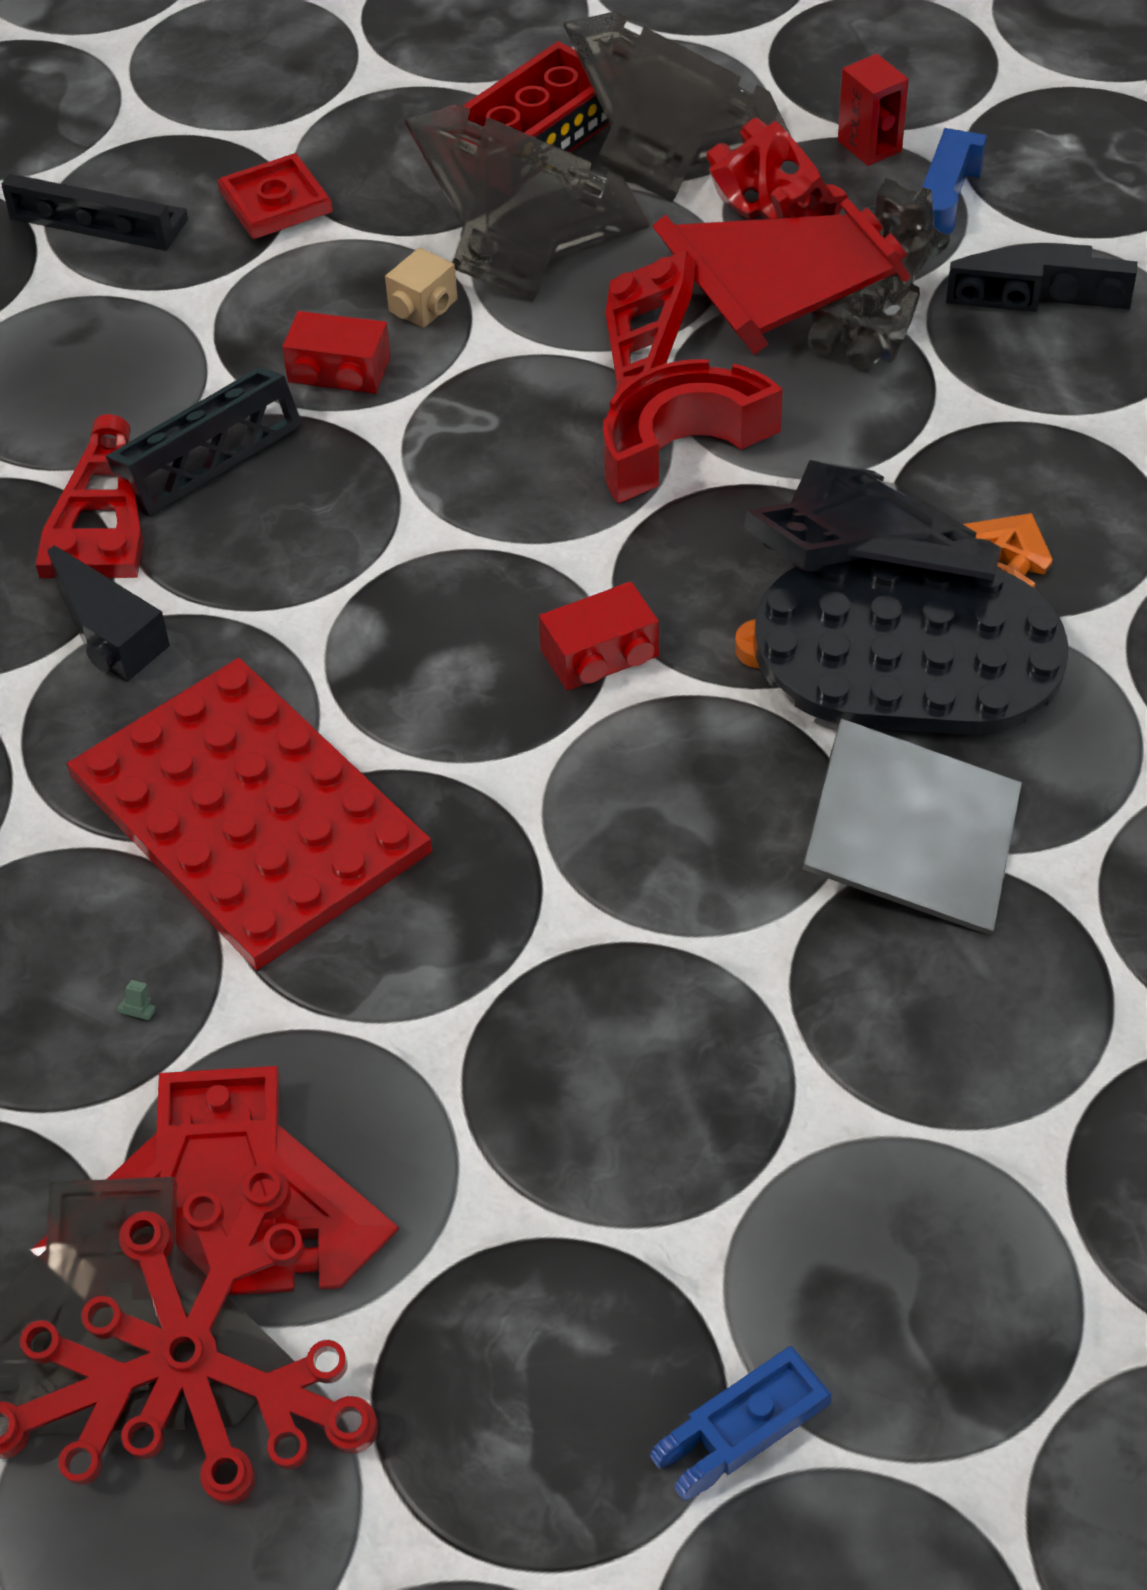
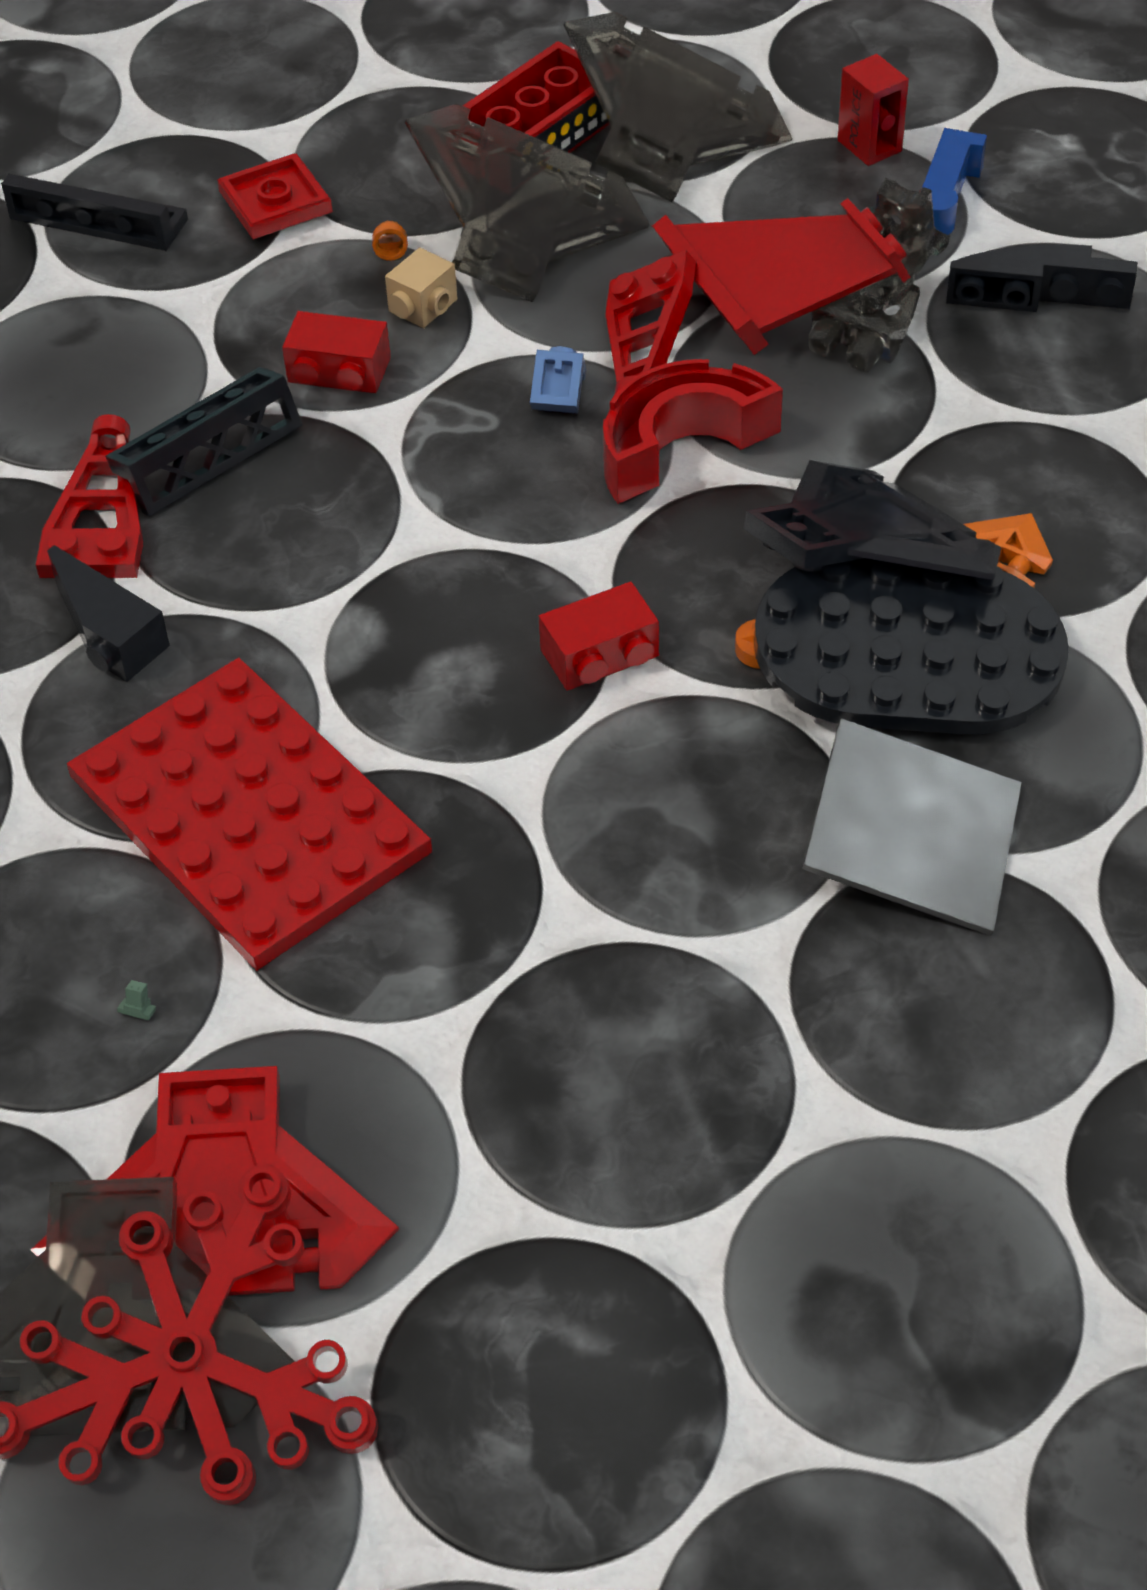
blue hinge [649,1346,832,1501] -> none
red hips [706,117,848,220] -> none
none -> orange hinge [372,221,408,261]
none -> medium blue bracket [530,346,586,413]

